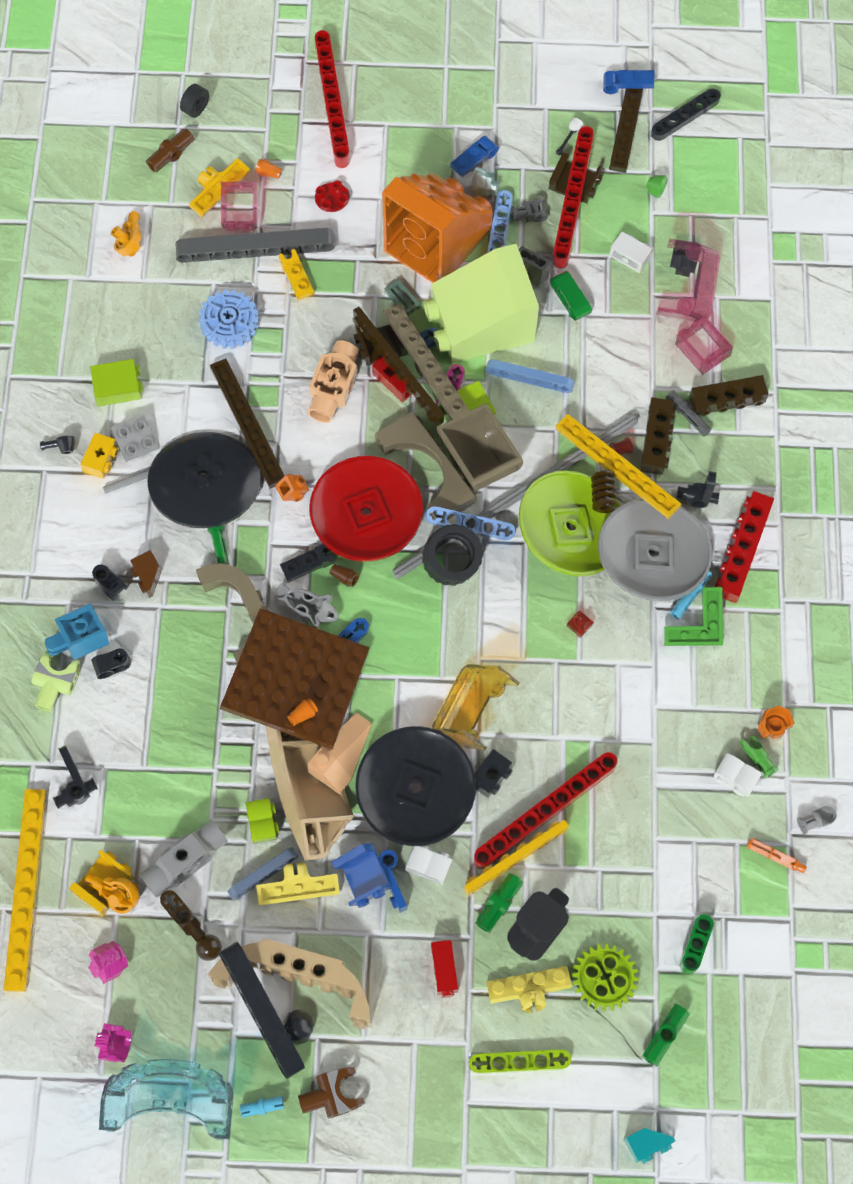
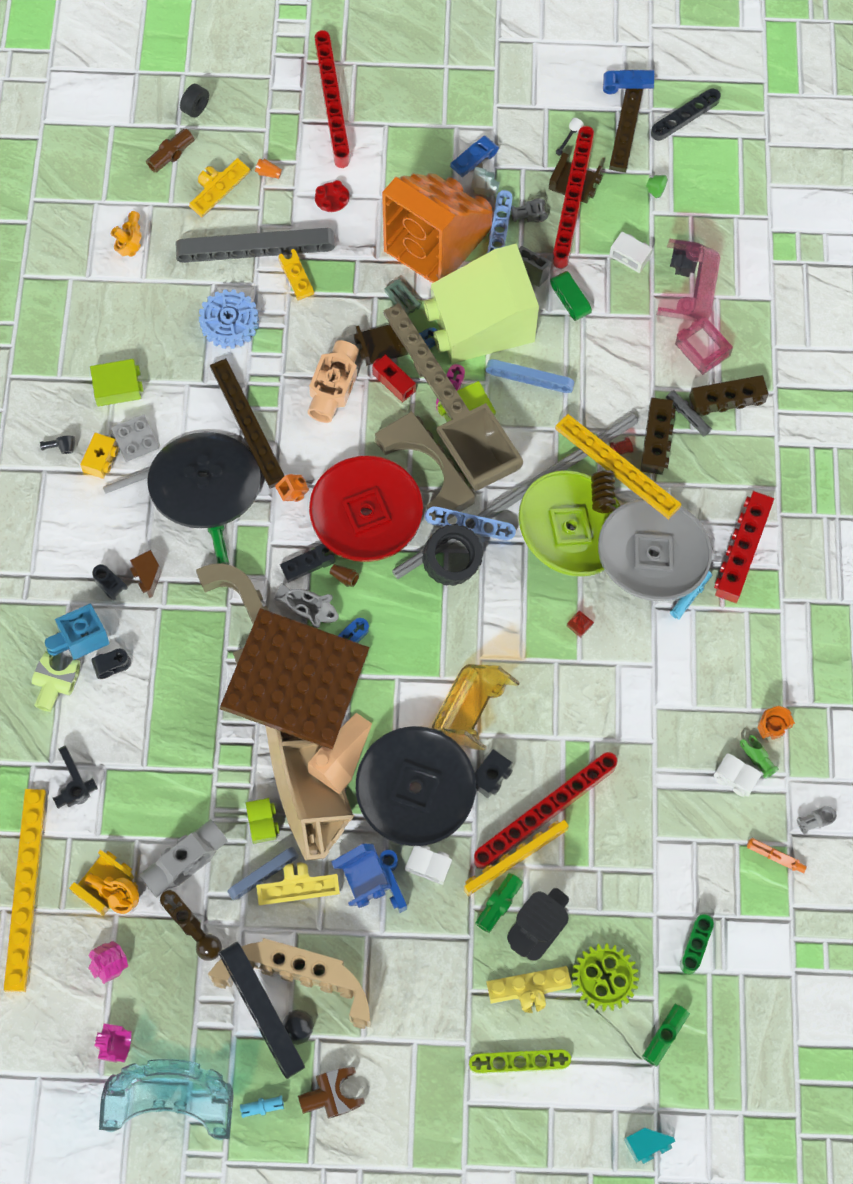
clear pink window [221,182,258,231] -> none
orange cone [287,699,318,726] -> none
dark brown plate [352,306,444,426] -> none
red brick [431,940,458,998] -> none
bright green plate [664,587,723,646] -> none
black piece [676,471,720,508] -> none

